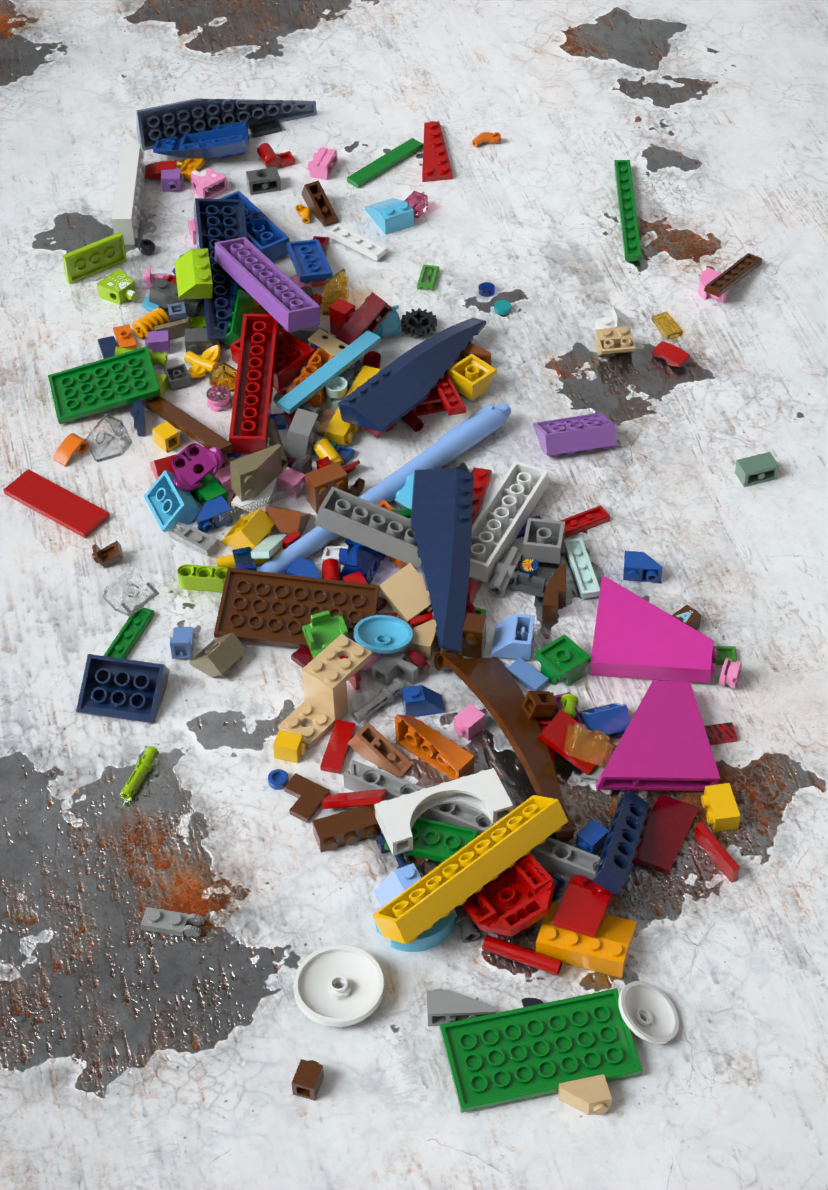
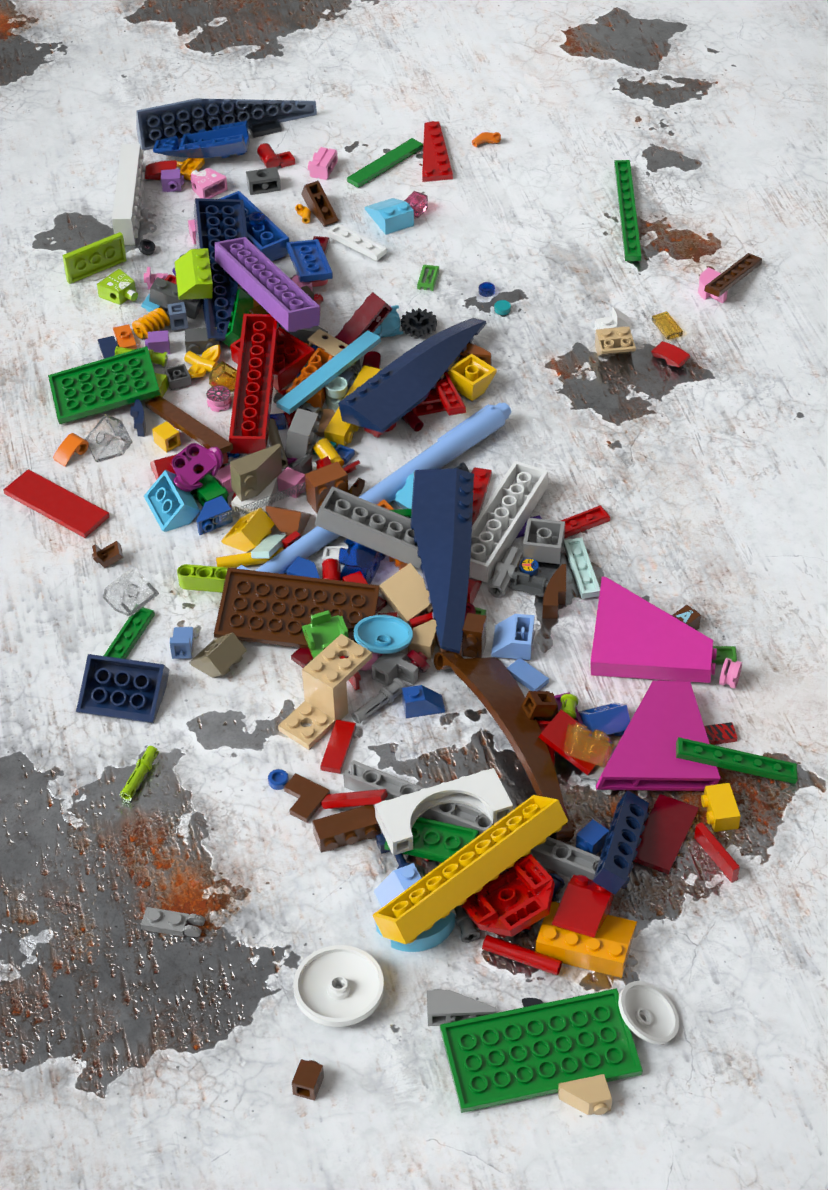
dark tan tile [154,319,189,340] -> none
light grey hinge [168,522,219,556] -> none
clear neon green tile [189,316,206,329] -> none
clear blue tile [232,547,257,571] -> none
yellow brick [273,730,306,763] -> none
clear yellow slope [321,269,349,316] -> none
red brick [329,298,356,336] -> none
nougat slope [347,722,412,778] -> none
orange wedge [395,715,474,780] -> none
bright pink brick [454,704,486,741] -> none
medium lavender slope [533,412,617,457] -> none
green panel [534,634,591,686] -> none
blue slope [623,551,662,583] -> none
sand green brick [735,452,779,487] -> none
none -> green tile [676,737,798,784]

